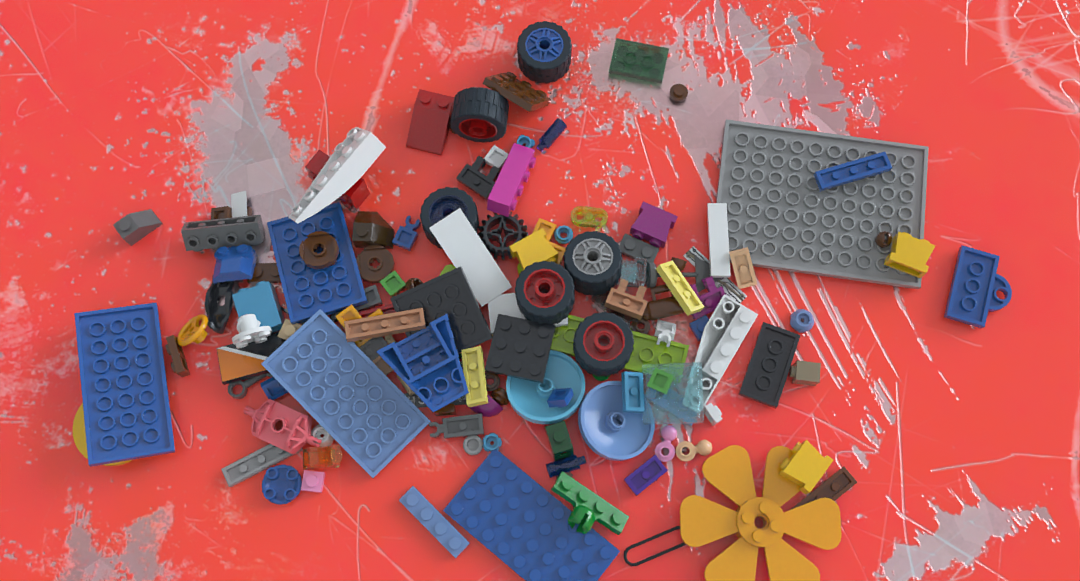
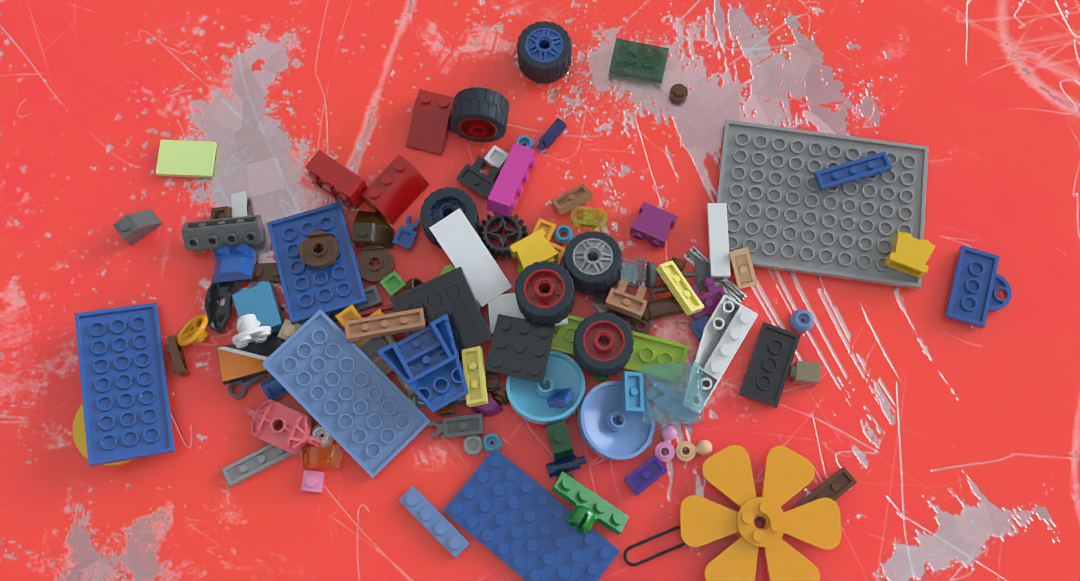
blue dish [262,464,302,505] -> none
white wedge [289,127,386,224] -> none
reddish brown plate [483,72,551,112] -> none
dark grey plate [619,233,659,265] -> none
bright green plate [647,368,674,395] -> none
white plate [654,319,676,347] -> none
white plate [702,403,723,426] -> none
yellow hips [779,440,833,495] -> none
reddish brown hinge [875,231,892,248] -> none
none -> yellowish green tile [155,140,217,178]
none -> red slope [361,155,429,225]
none -> medium nougat plate [551,184,593,215]

